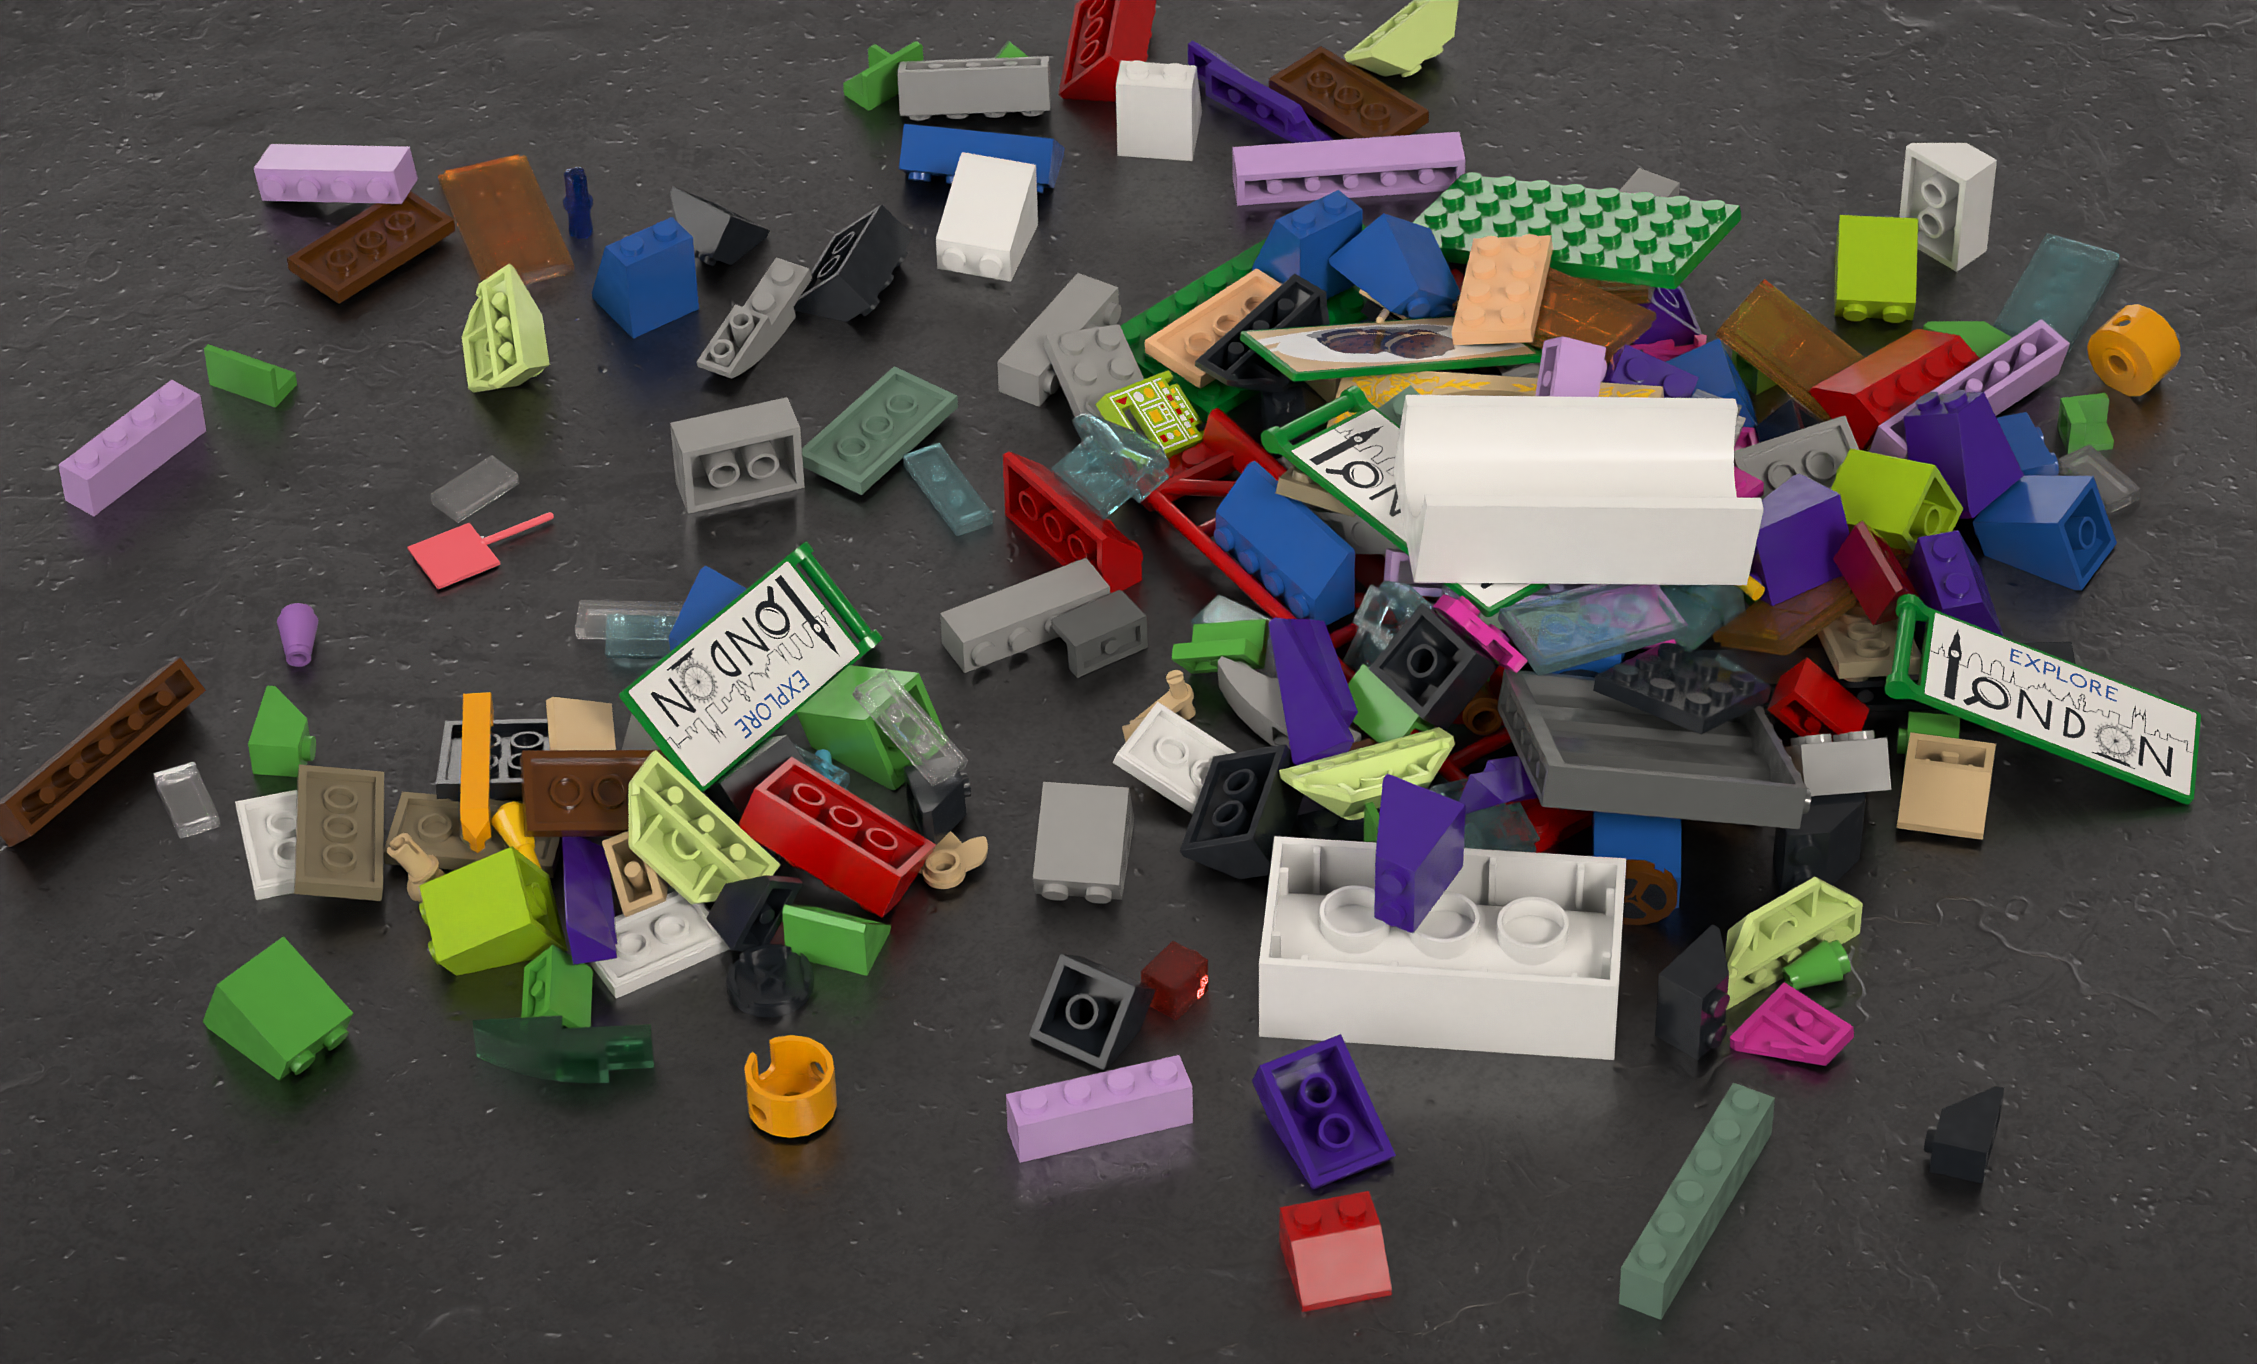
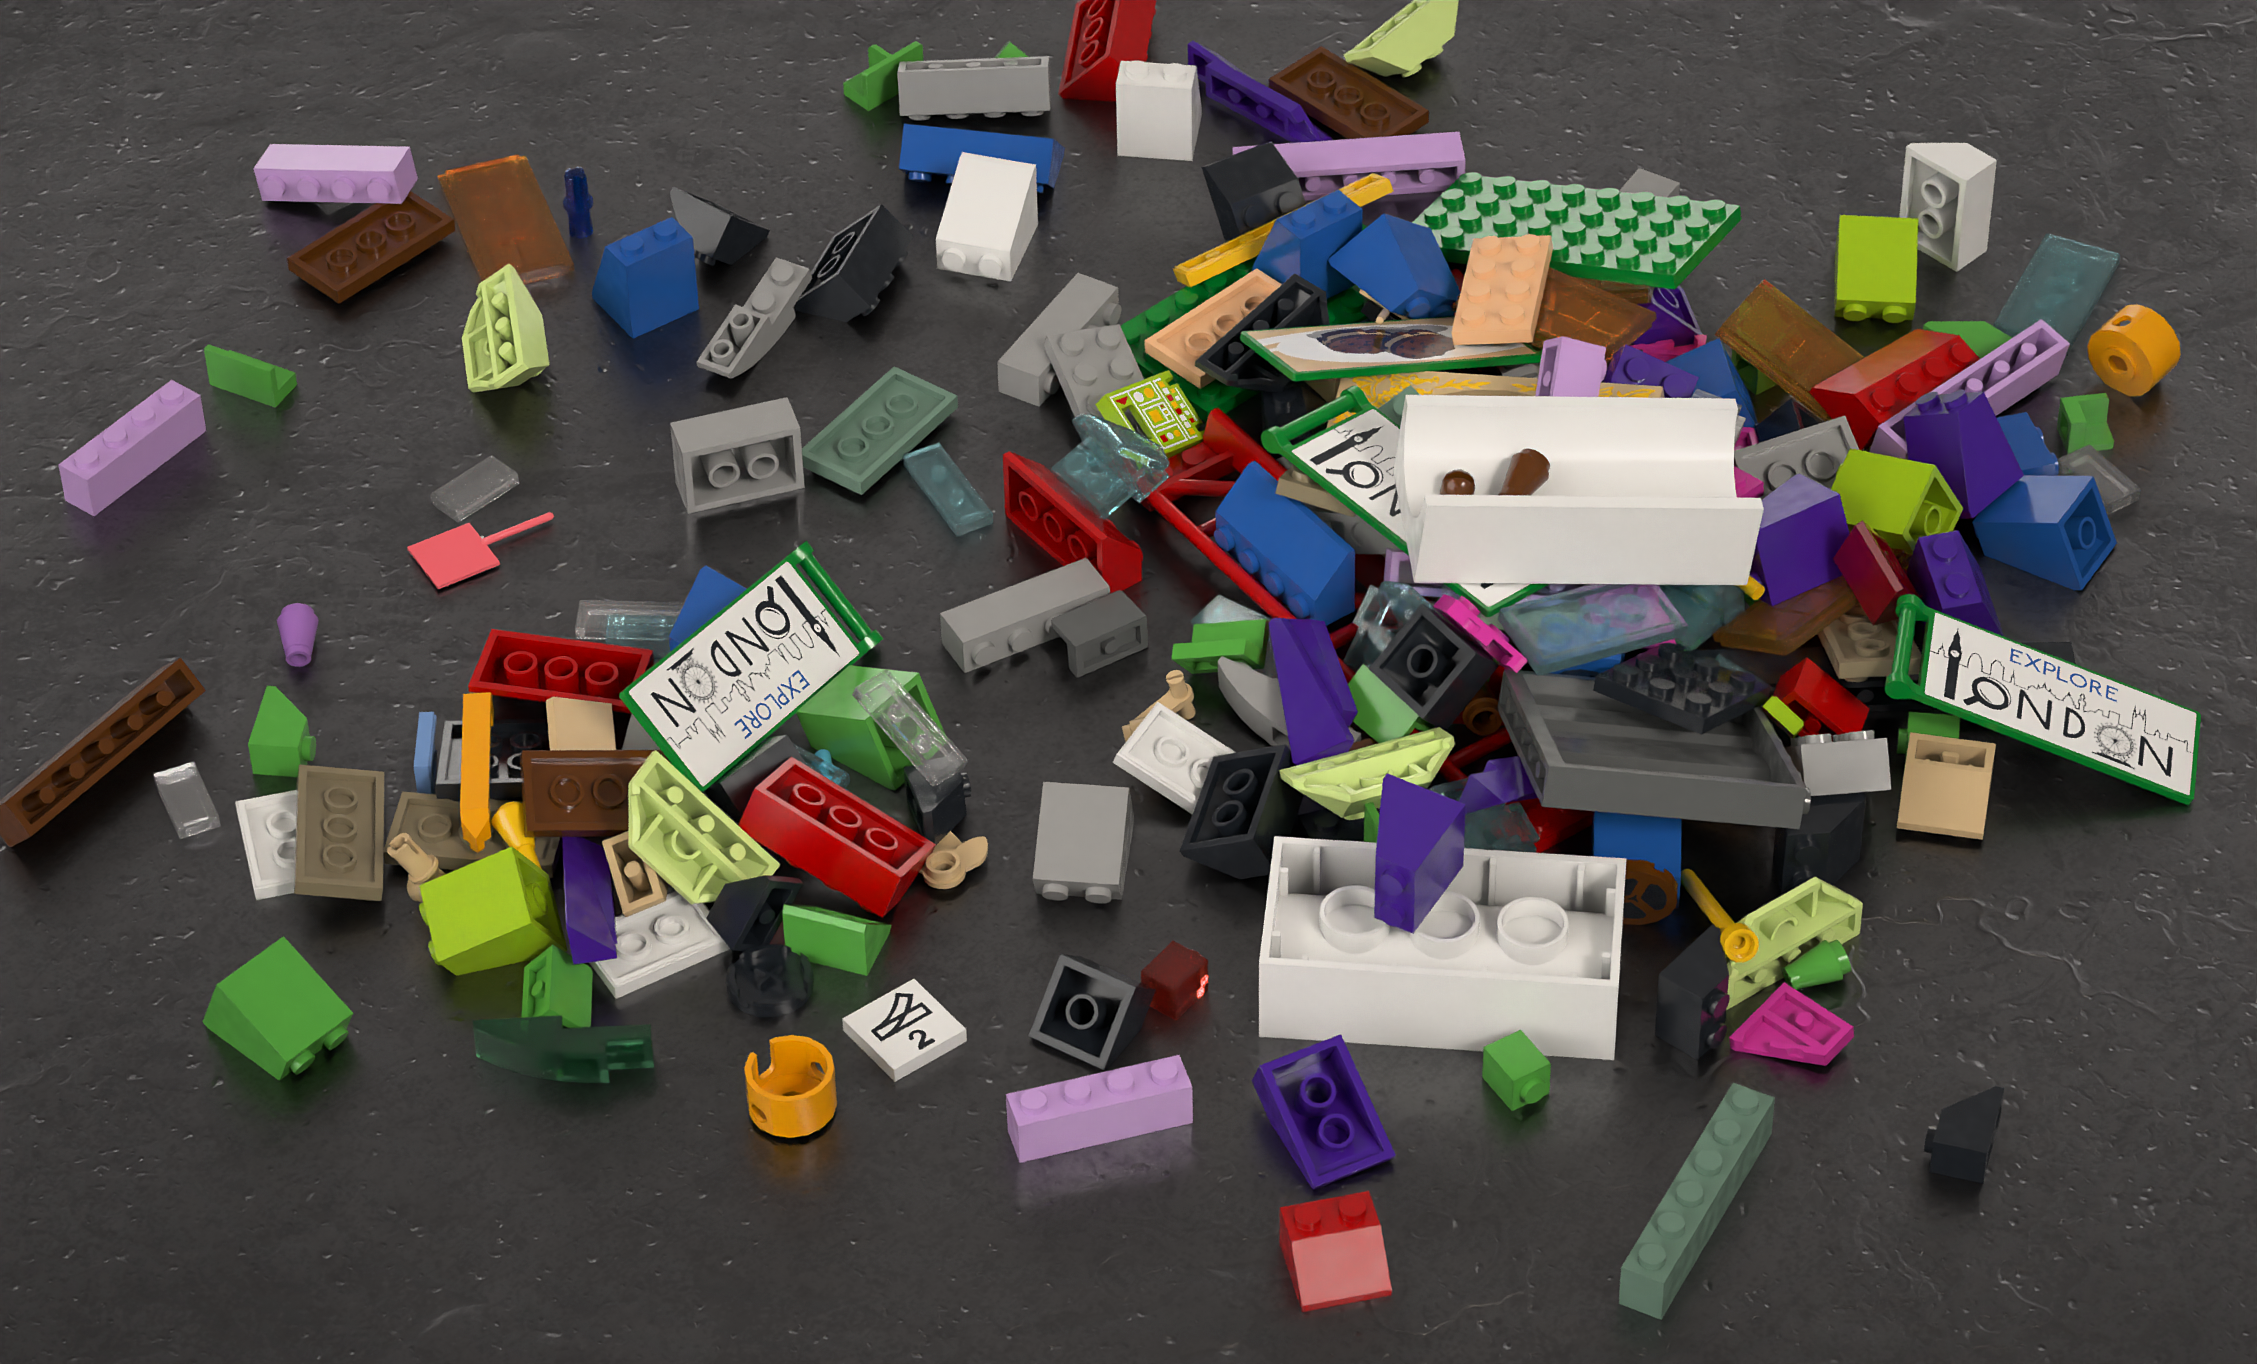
none -> medium blue tile [414,712,437,794]
none -> red slope [468,629,655,714]
none -> white tile [842,979,967,1082]
none -> yellow tile [1173,173,1394,287]
none -> black slope [1202,141,1306,240]
none -> reddish brown hinge [1440,469,1475,495]
none -> bright green brick [1482,1030,1551,1111]
none -> reddish brown cone [1498,448,1550,496]
none -> yellow piece [1681,869,1759,963]
none -> lime tile [1762,696,1804,738]

